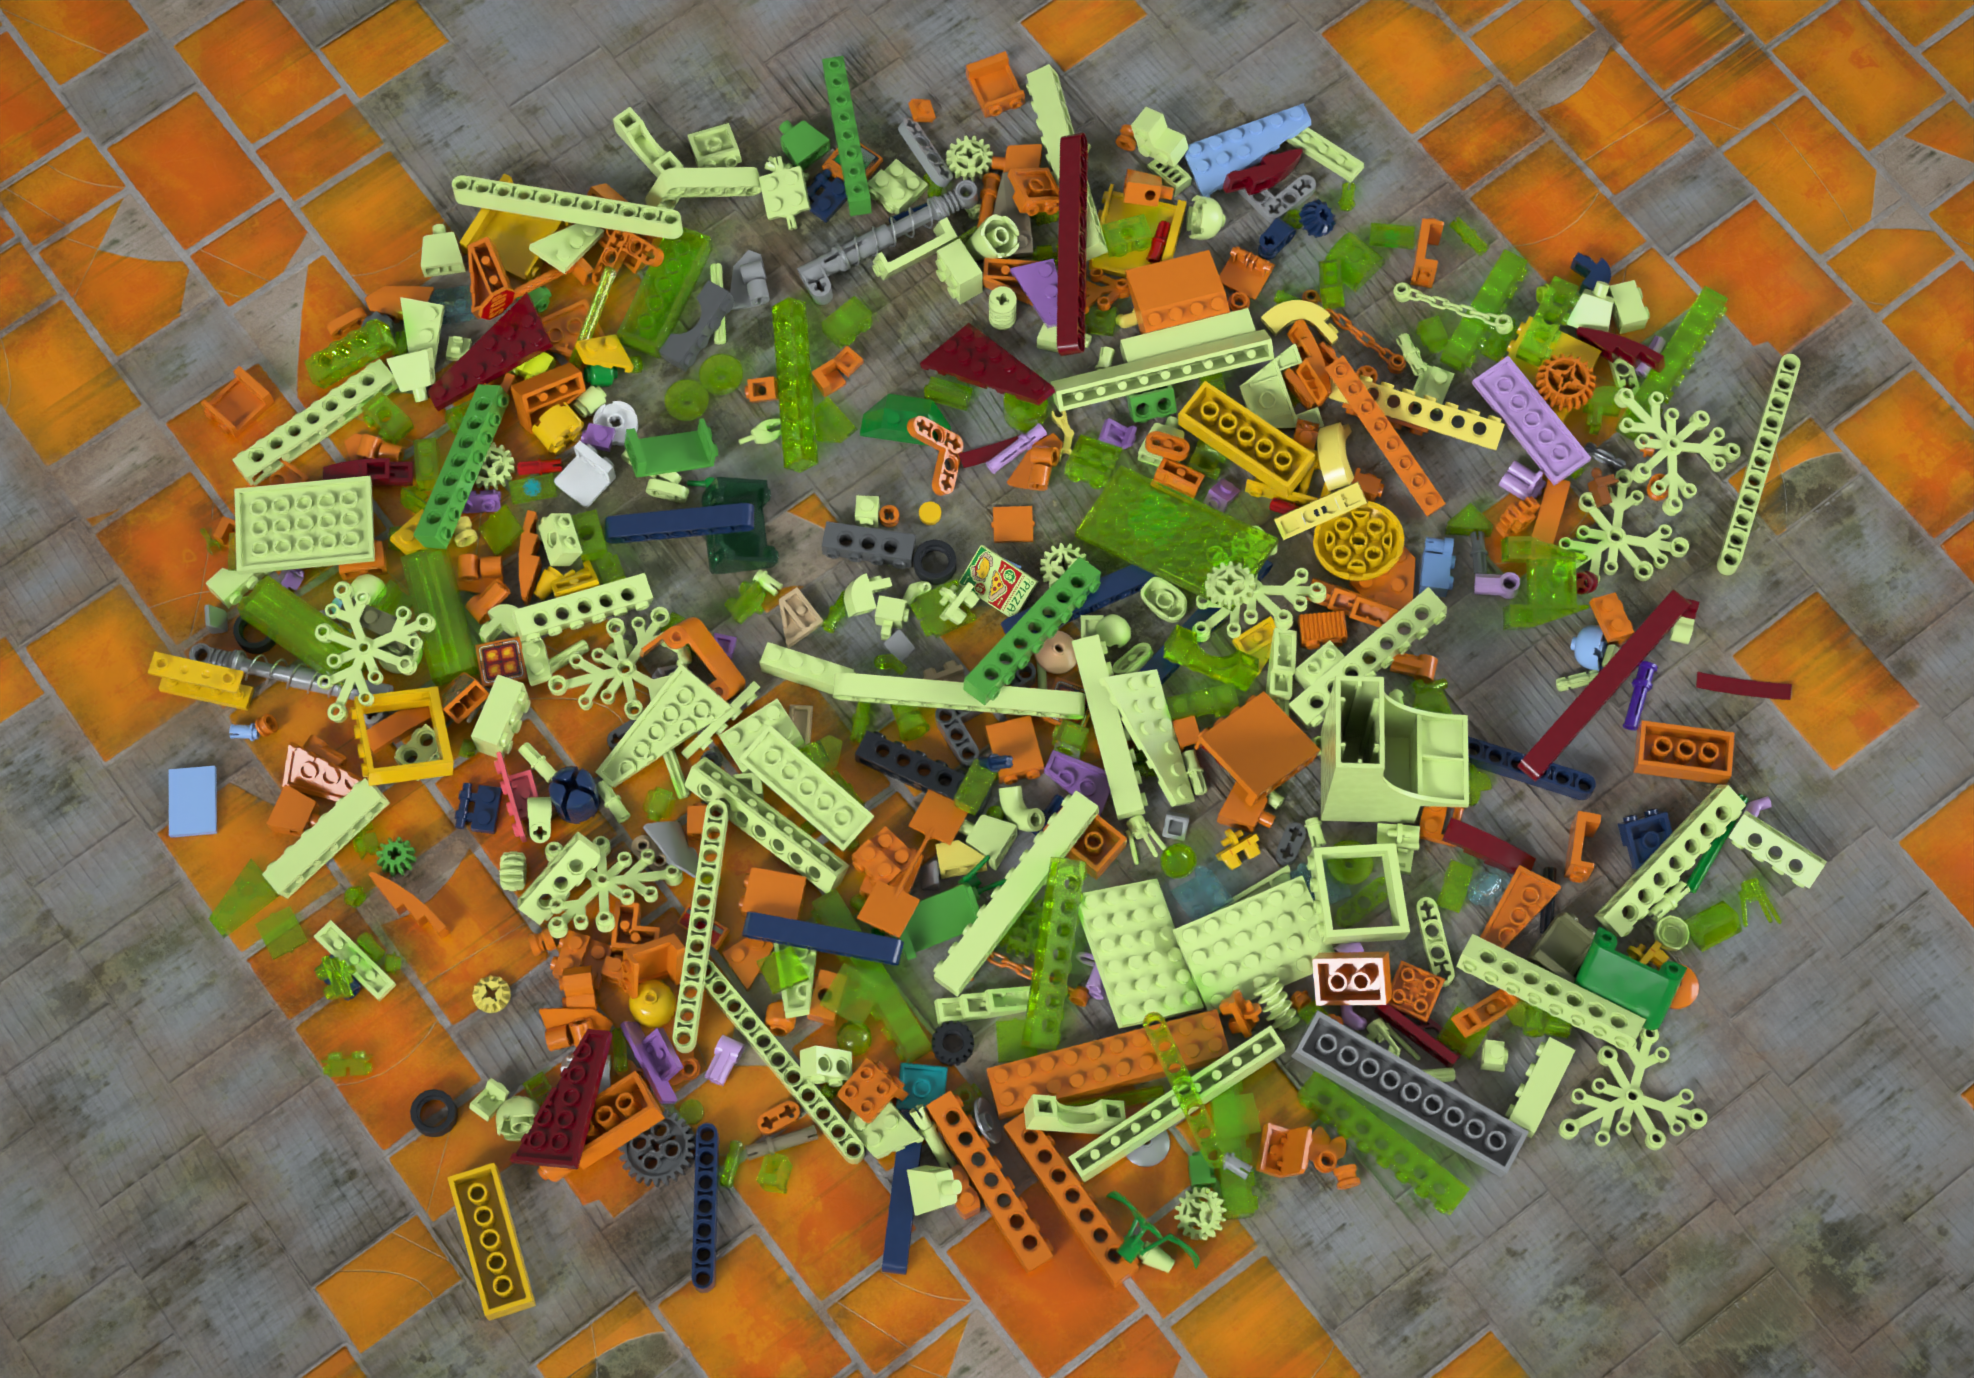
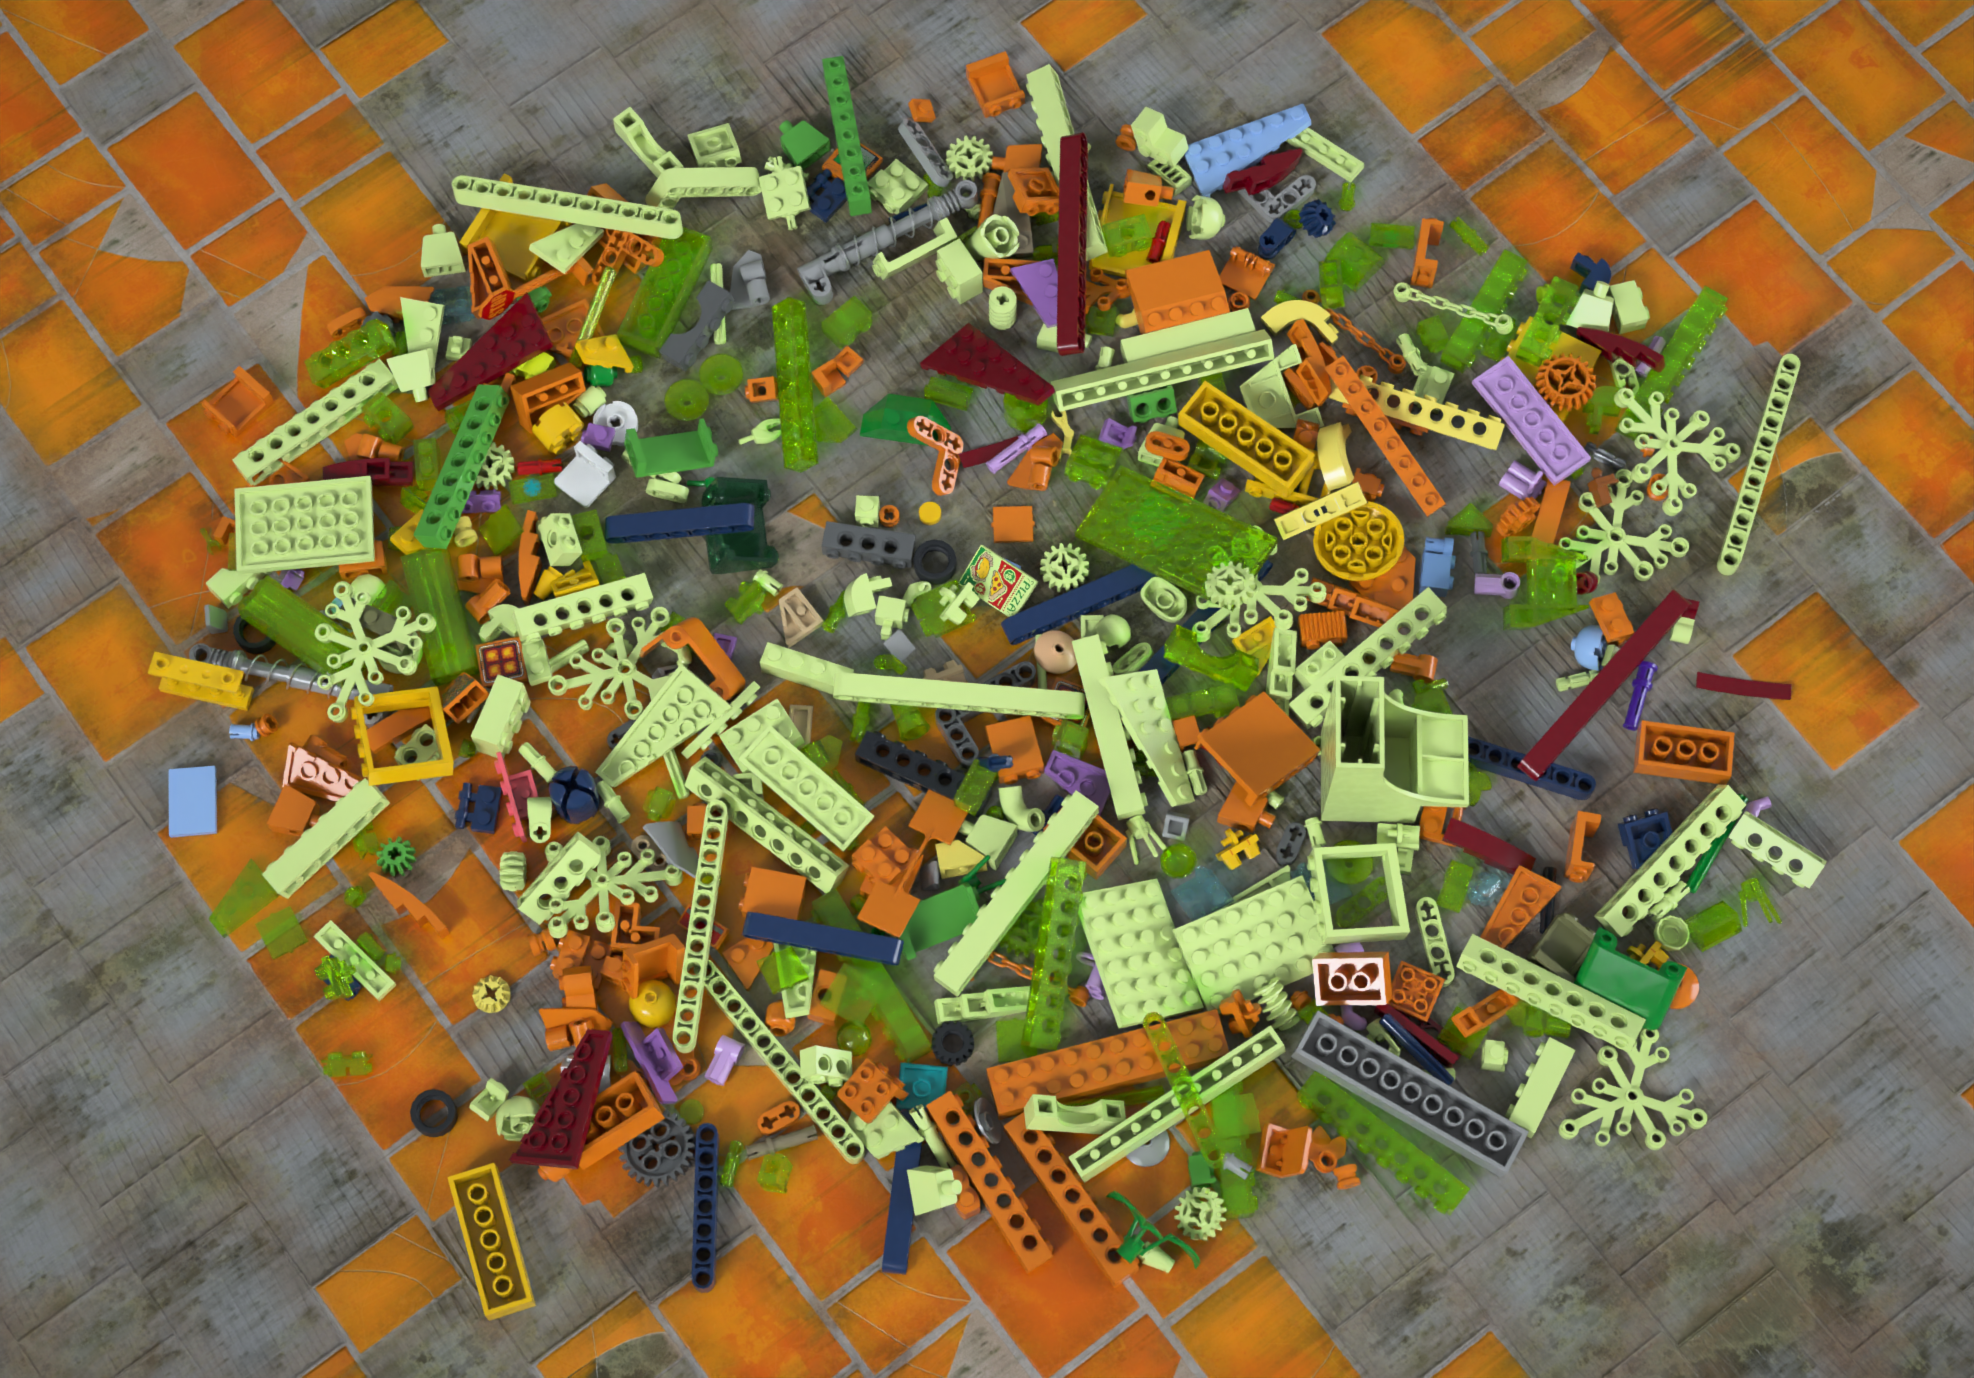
bright green brick [963,556,1101,705] -> none
none -> dark blue axle [1379,1013,1454,1086]

